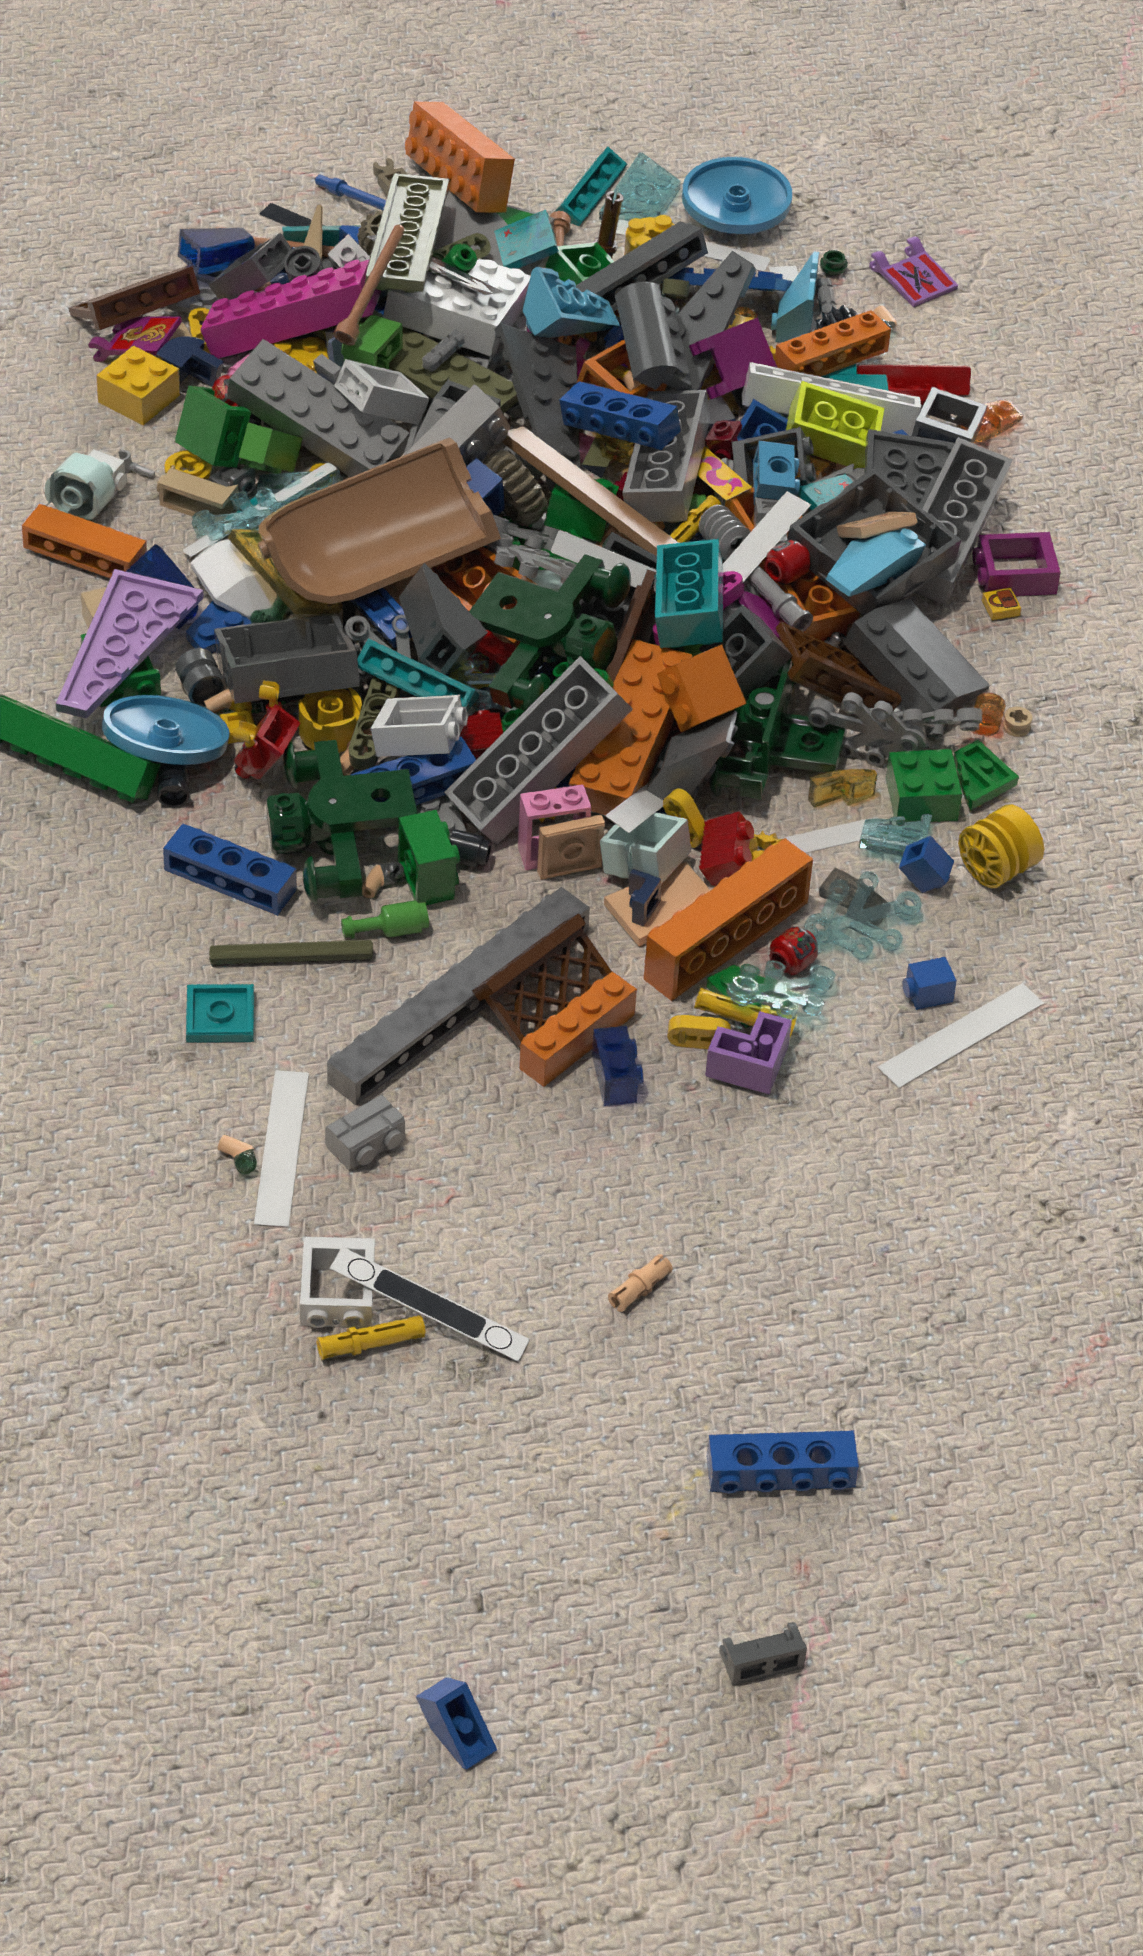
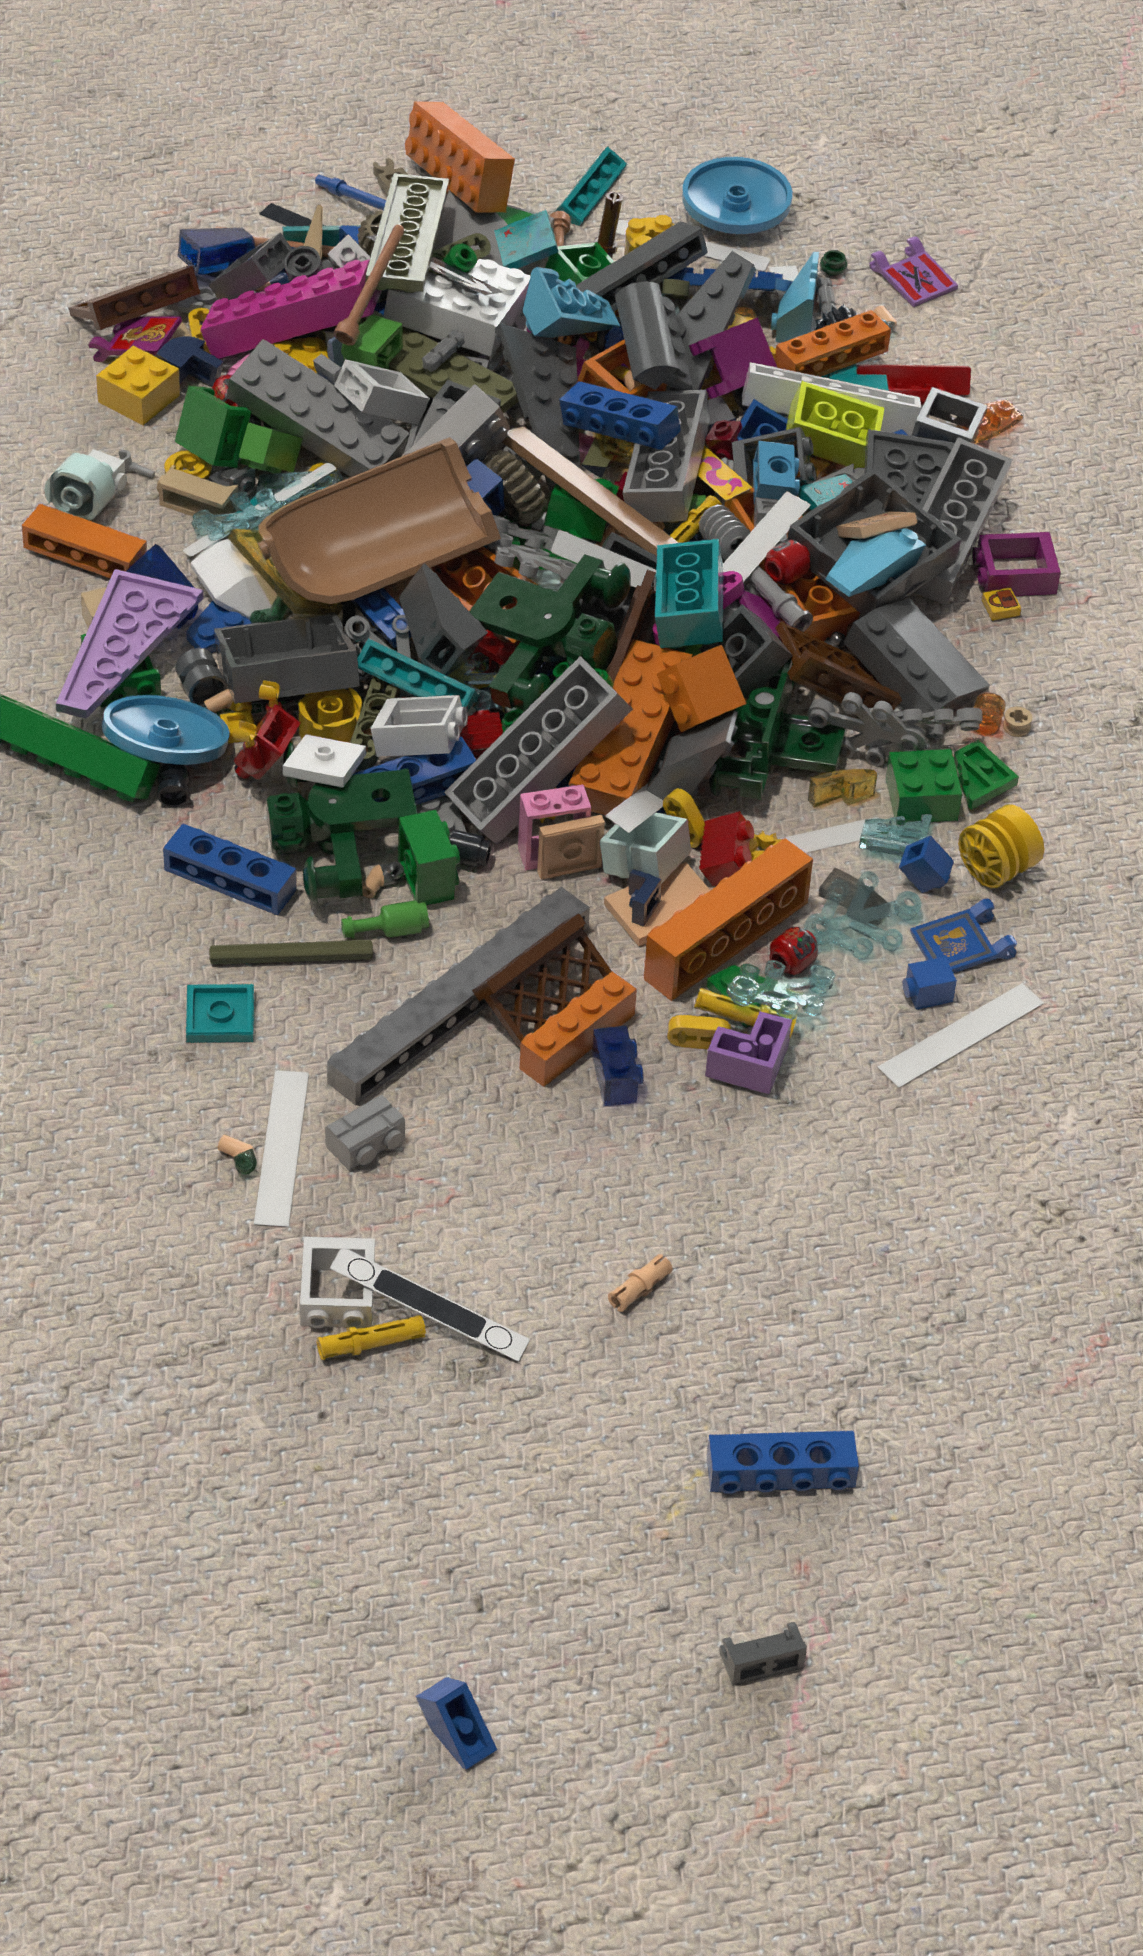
clear light blue wing [599,152,681,221] -> none
none -> white plate [283,735,366,787]
none -> blue flag [910,898,1017,973]

